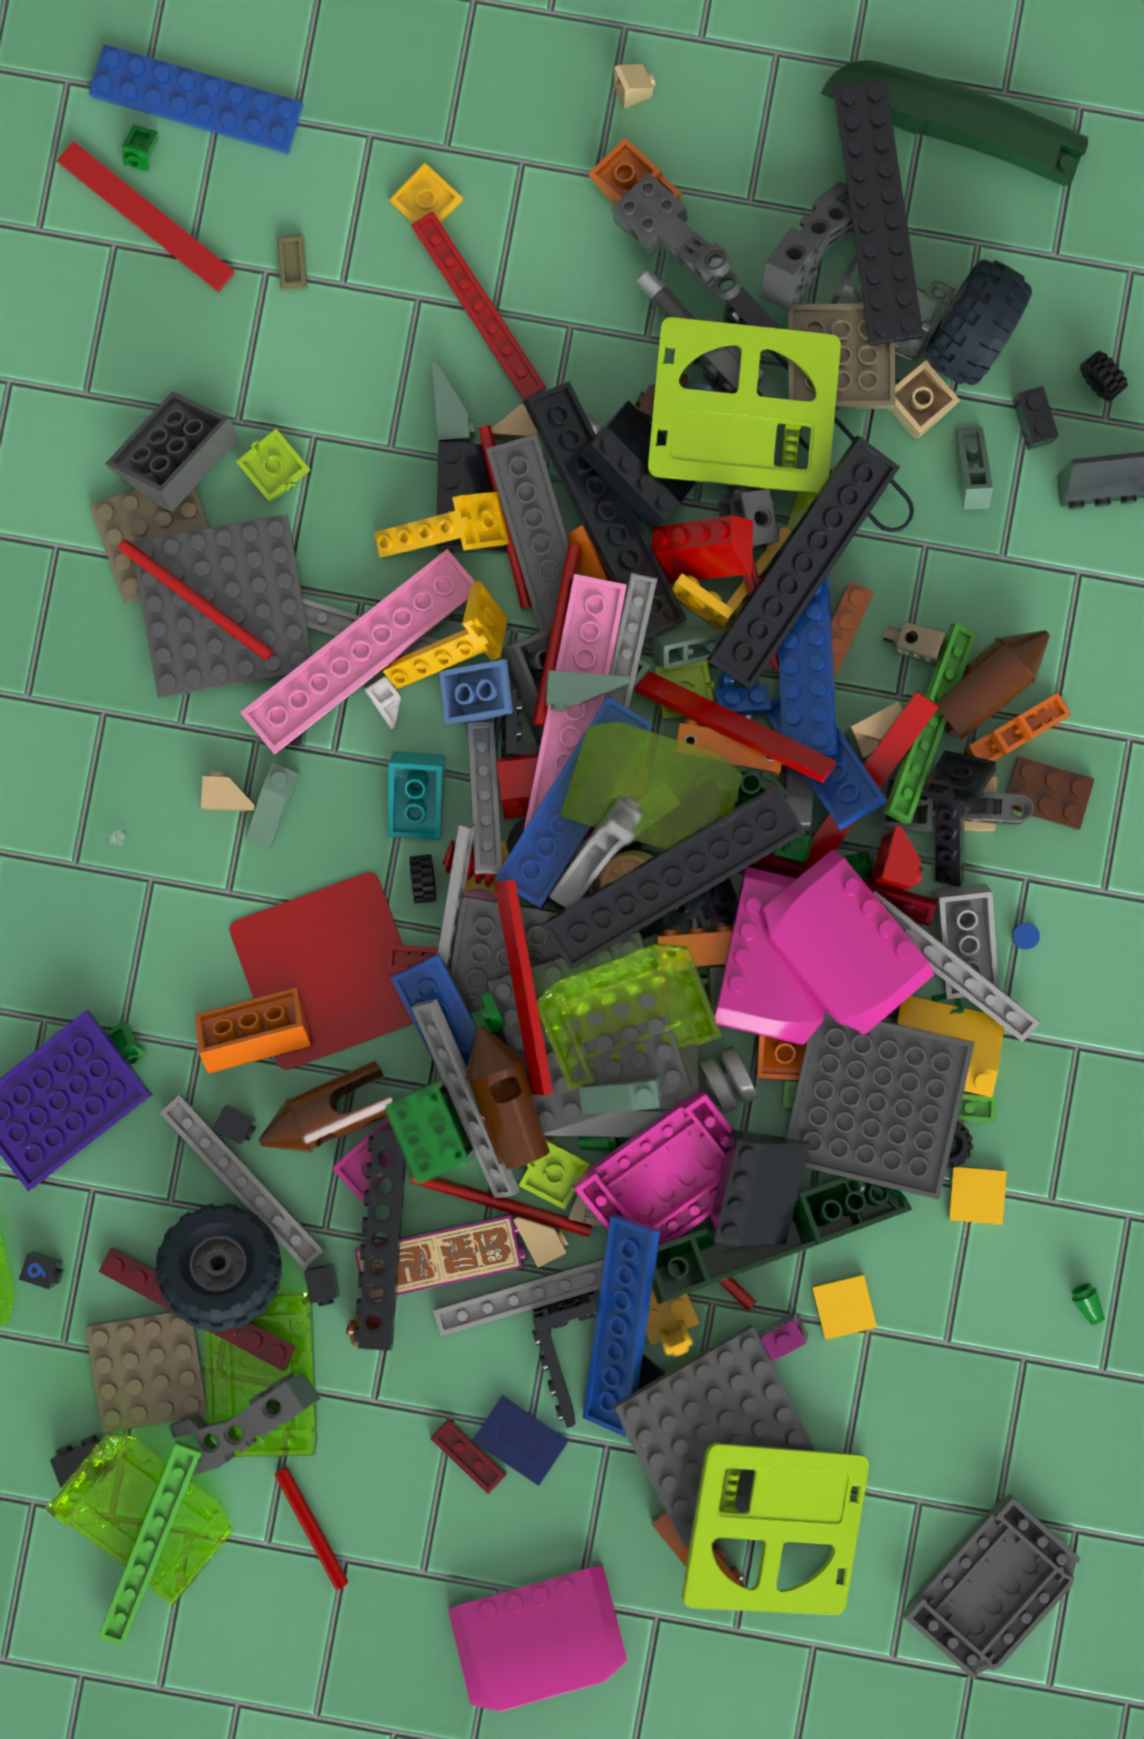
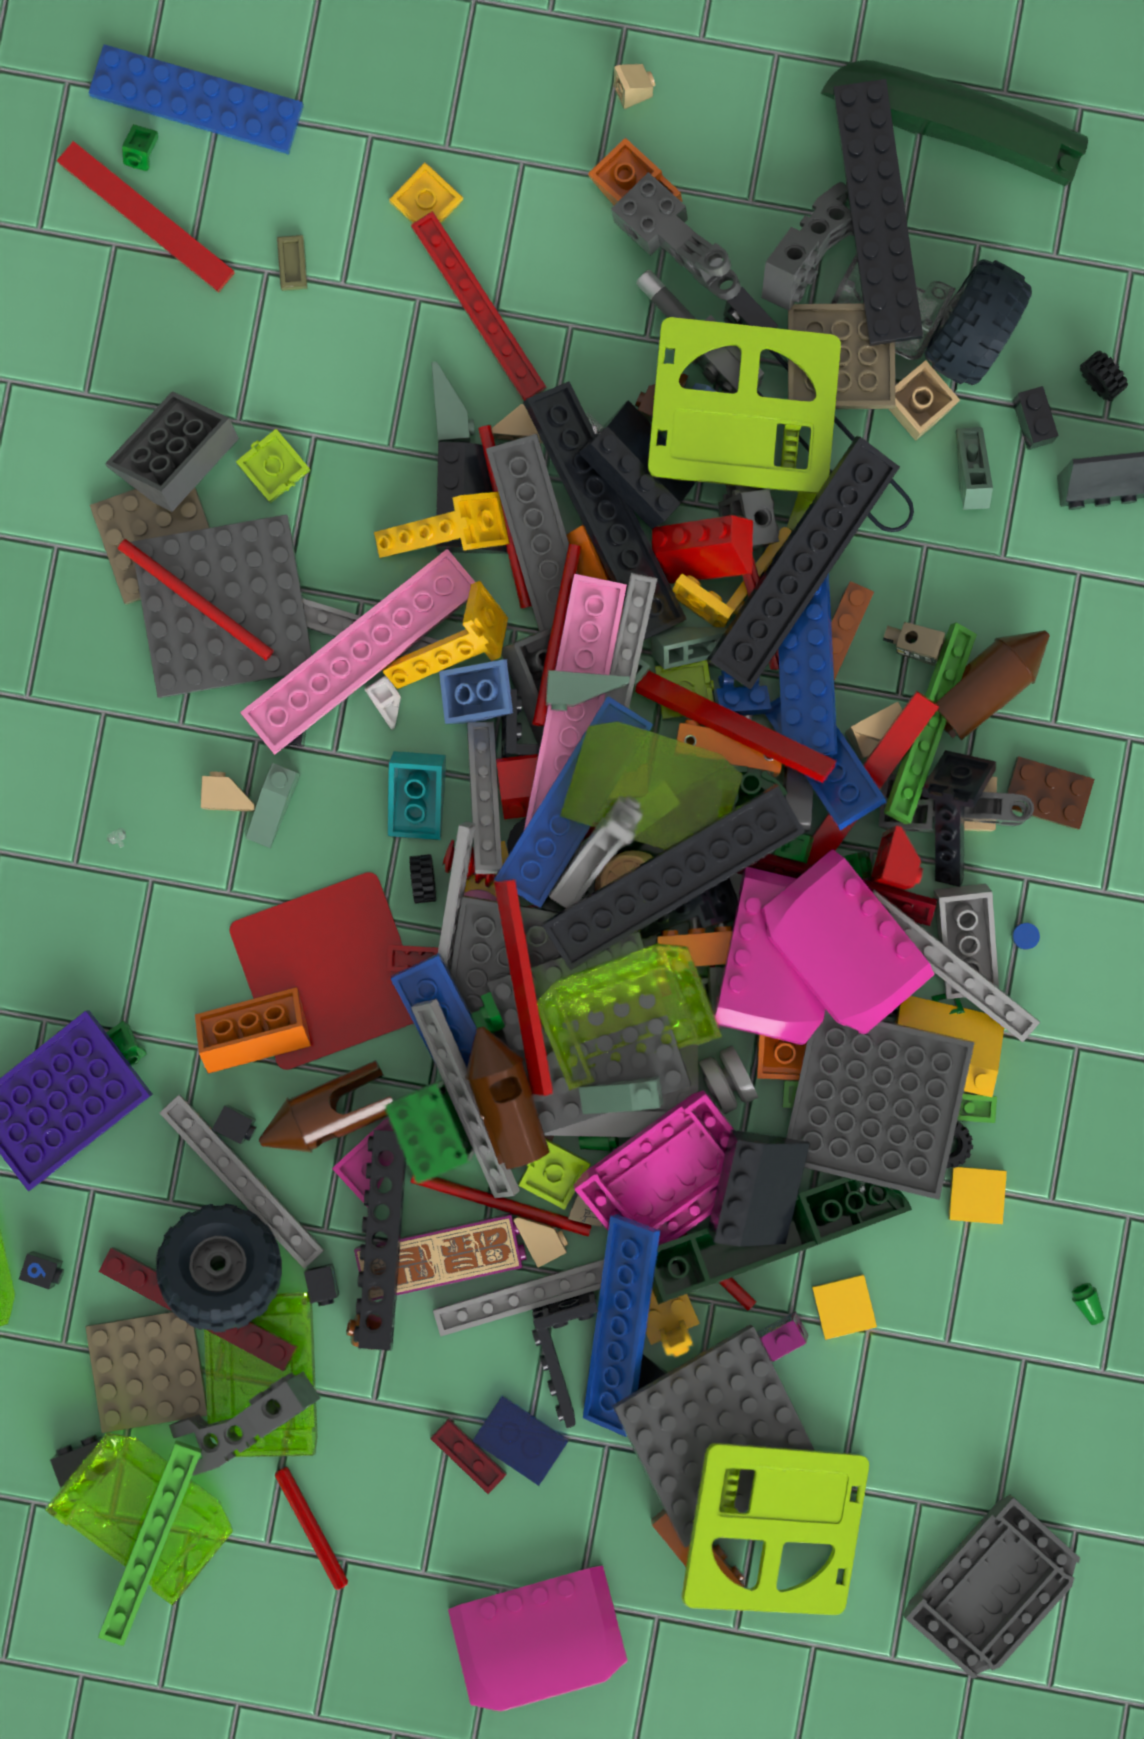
orange slope [964,693,1072,761] -> none

